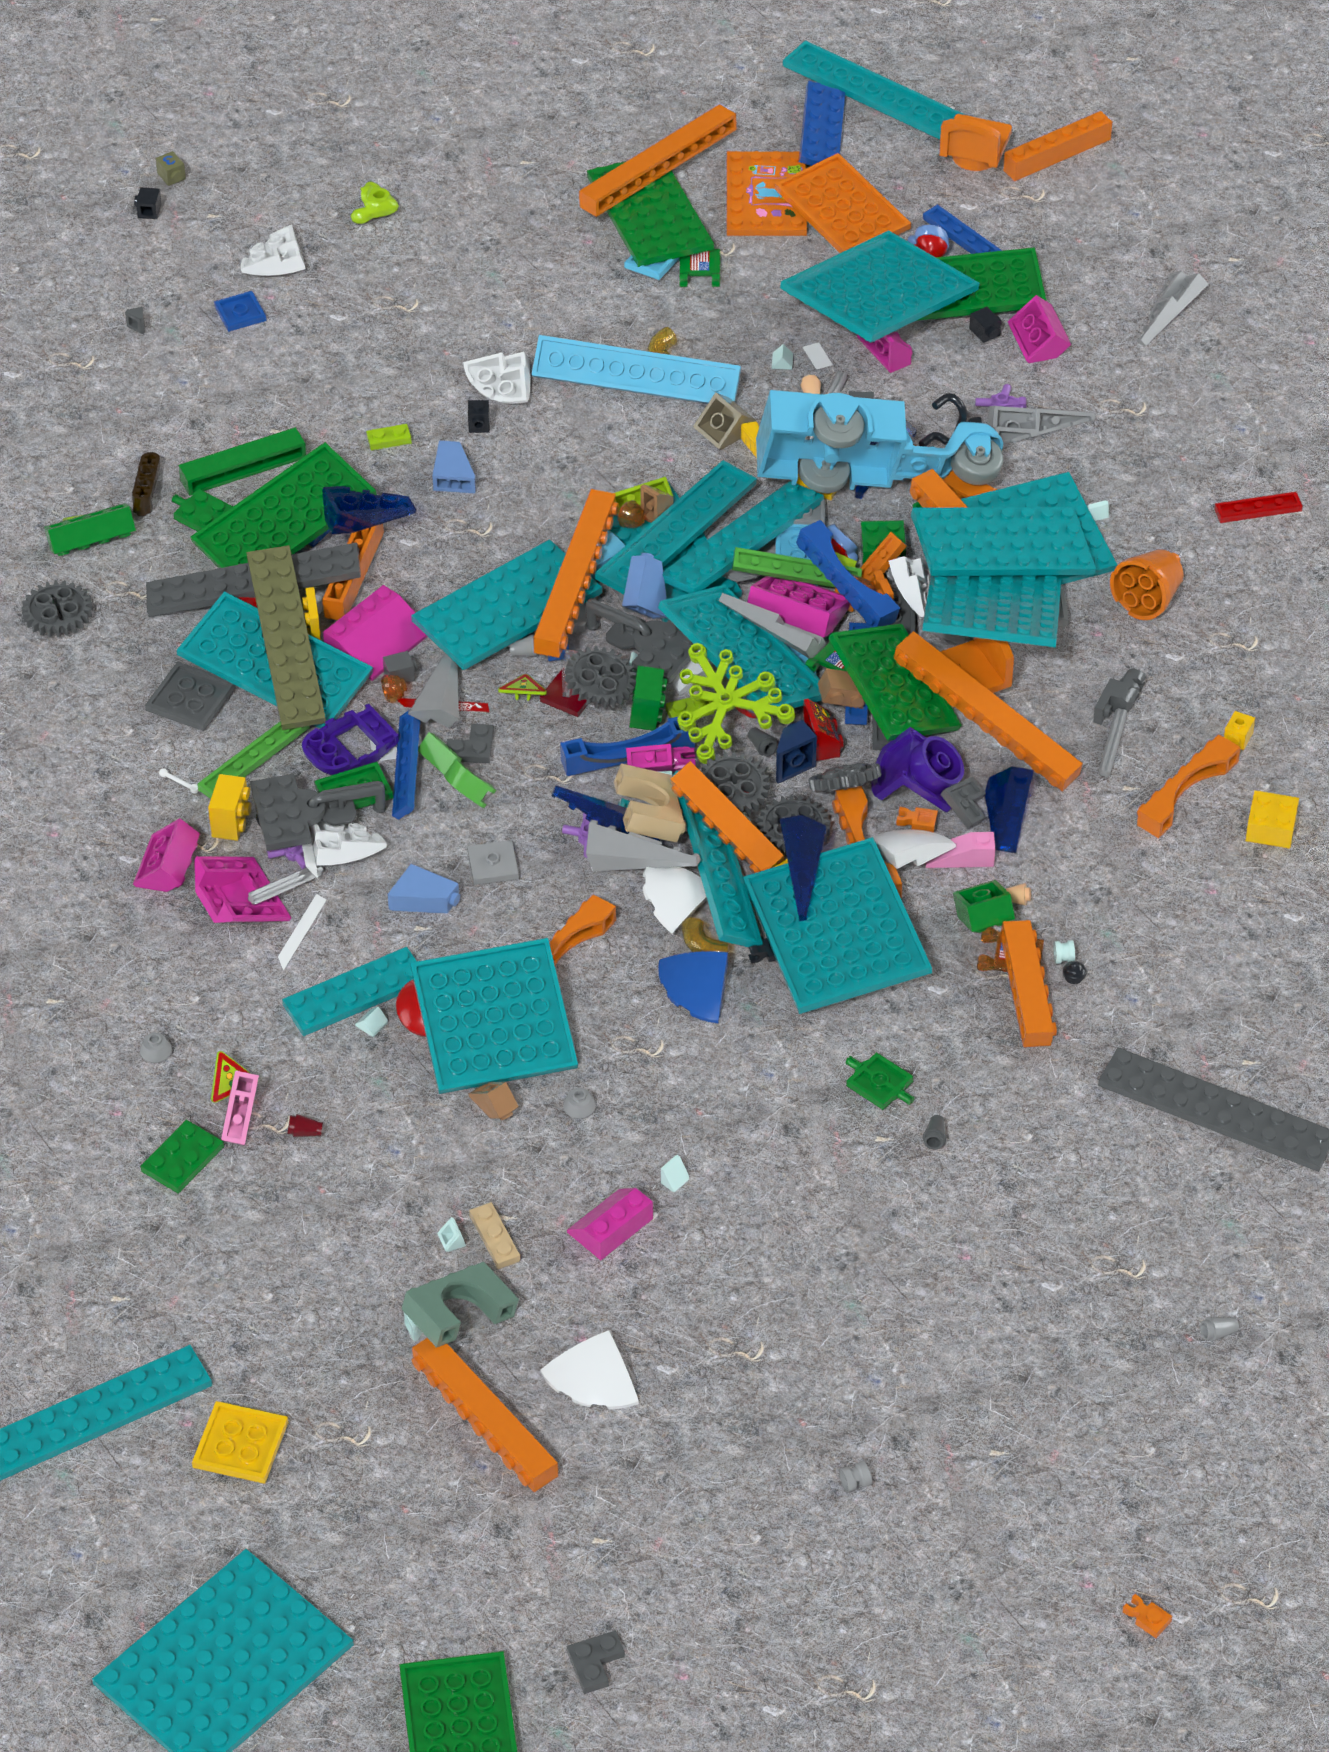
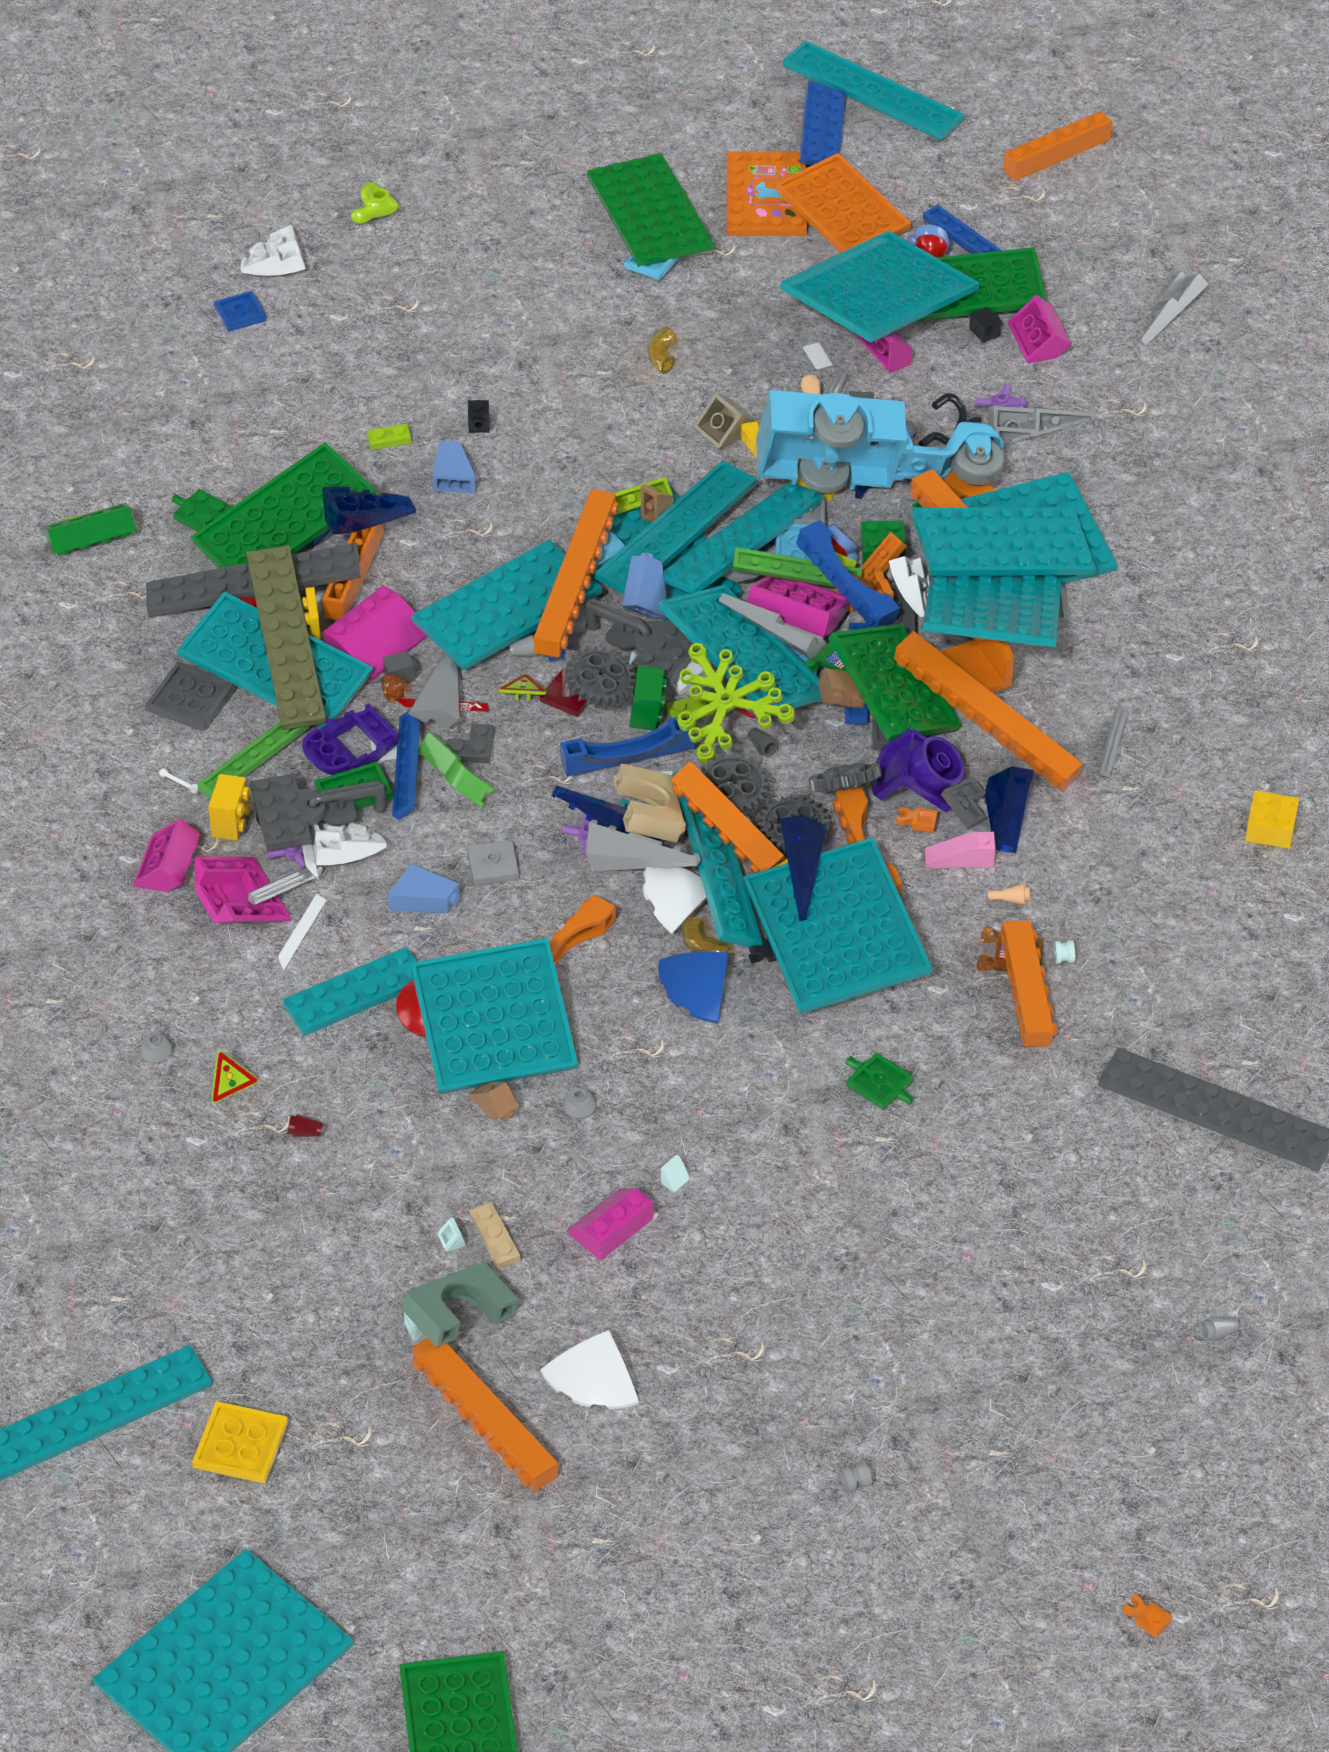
dark grey gear [21,580,93,637] -> none
dark grey slope [125,307,145,334] -> none
dark brown beam [132,452,160,516] -> none
black brick [134,187,162,219] -> none
green plate [140,1119,224,1194] -> none
olive brick [155,151,186,186] -> none
green brick [178,427,306,496] -> none
bright pink slope [221,1071,259,1145] -> none
light aqua slope [355,1006,388,1037] -> none
white brick [463,352,531,404] -> none
medium azure plate [532,335,741,404] -> none
dark grey plate [566,1630,625,1694] -> none
orange brick [579,104,736,217] -> none
clear orange cone [617,500,645,528] -> none
dark pink plate [626,744,697,772] -> none
green flag [679,249,720,287] -> none
light aqua slope [772,344,793,370] -> none
dark blue slope [776,720,817,784] -> none
red slope [803,699,843,761] -> none
white brick [867,829,956,869] -> none
dark grey cone [922,1115,946,1150] -> none
orange piece [939,114,1012,171] -> none
green brick [953,880,1015,932] -> none
black plate [1062,961,1086,984] -> none
light aqua slope [1087,500,1109,521] -> none
dark grey plate [1093,669,1146,725] -> none
orange cone [1110,549,1183,620] -> none
orange arch [1137,734,1240,838] -> none
red tile [1214,491,1303,523] -> none
yellow brick [1224,711,1255,750] -> none

